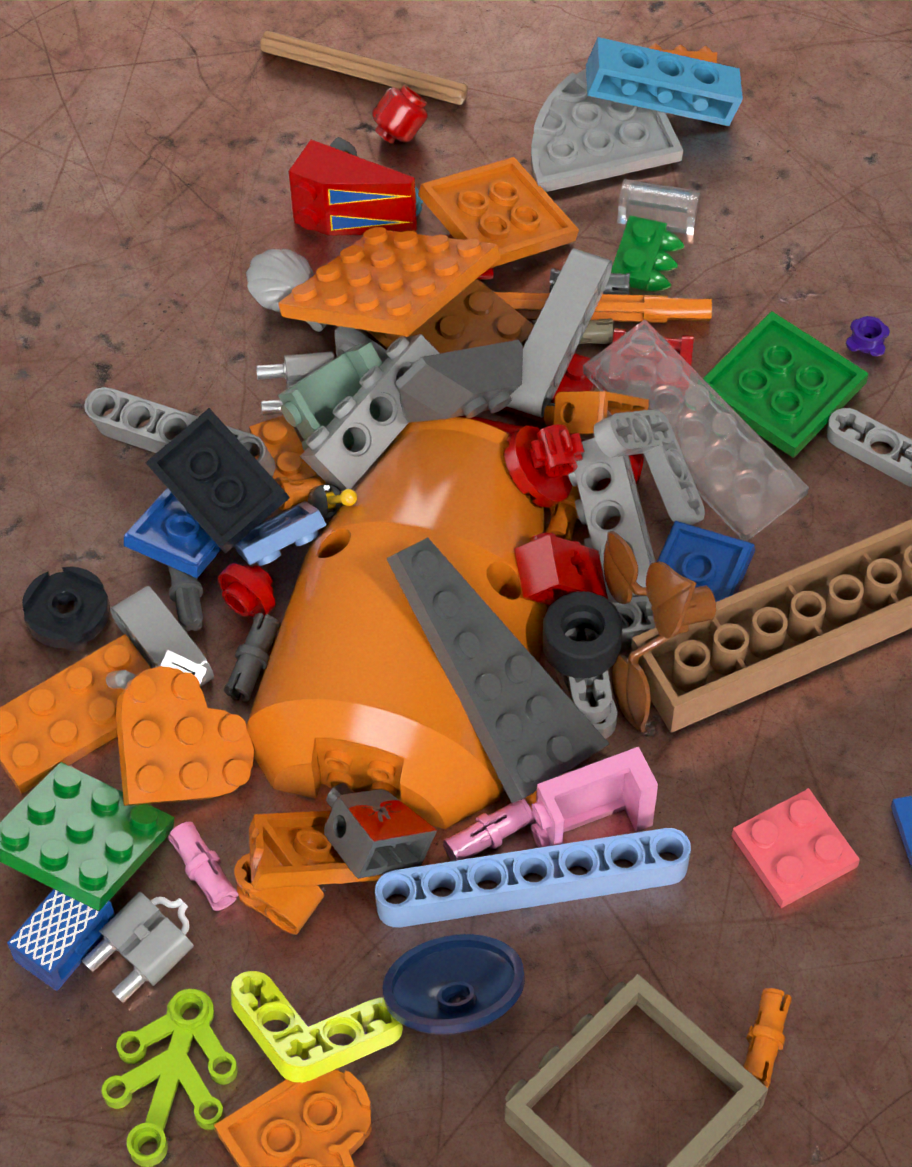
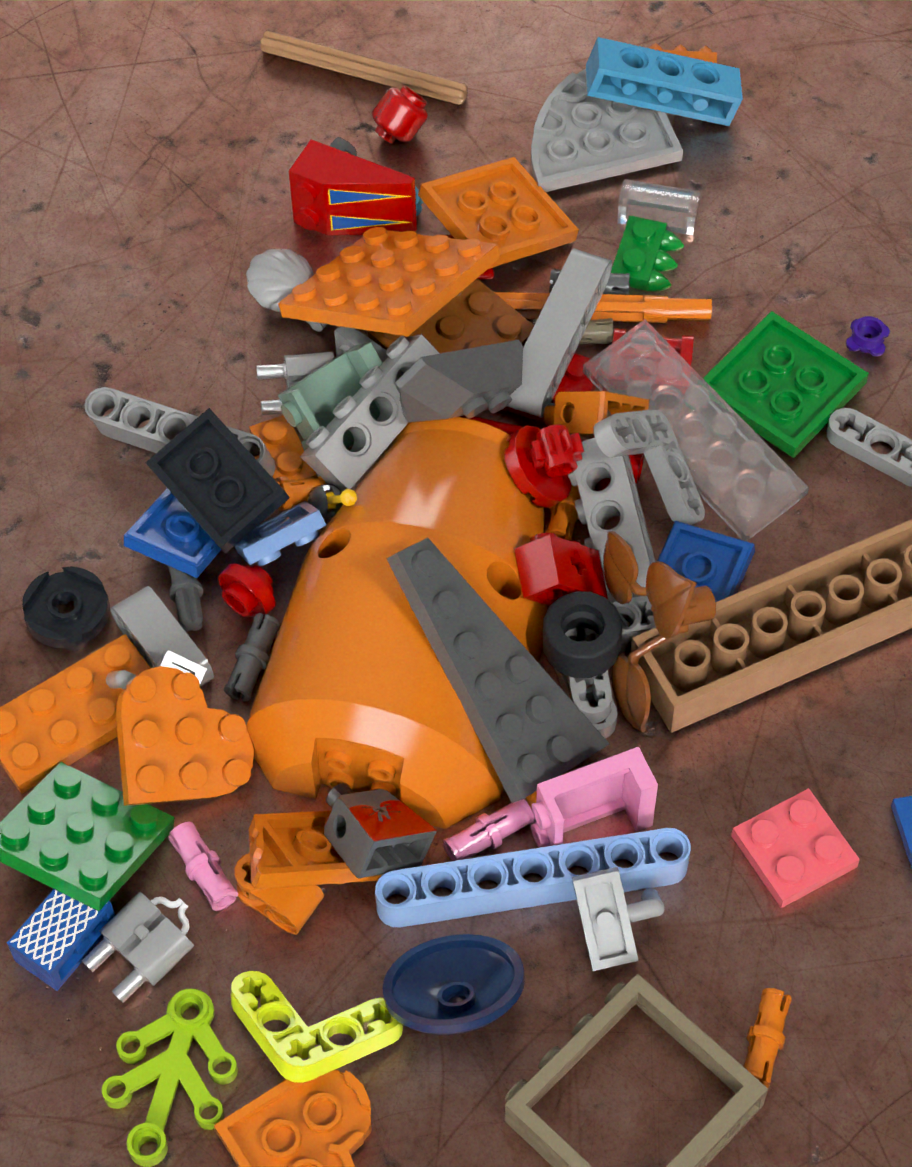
none -> plate [572,867,665,971]

